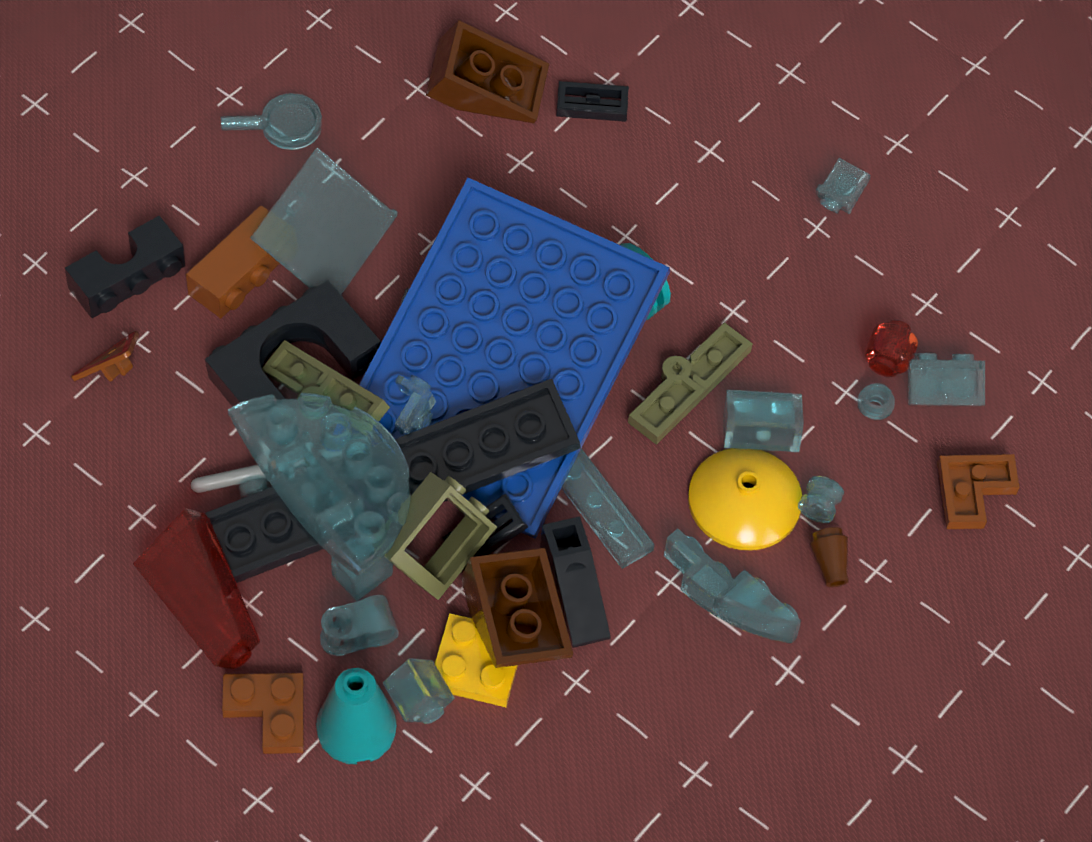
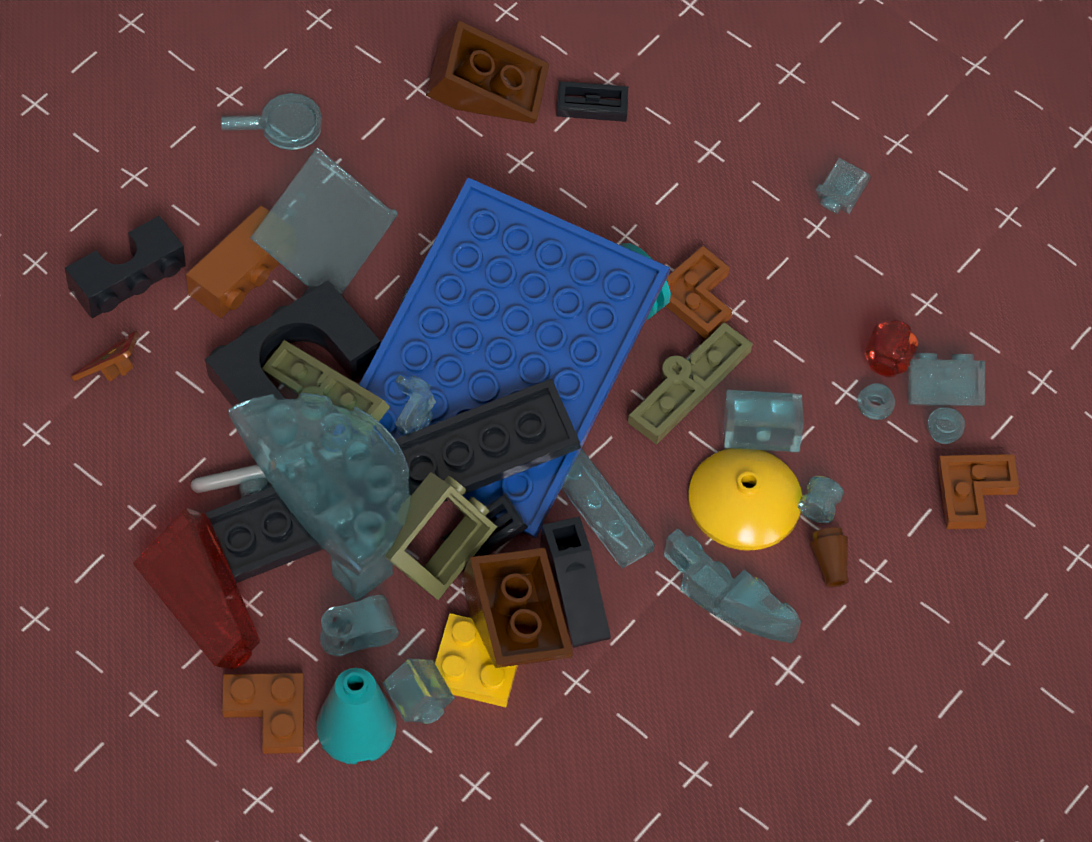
none -> dark orange plate [665,246,733,340]
none -> clear light blue plate [927,407,965,444]

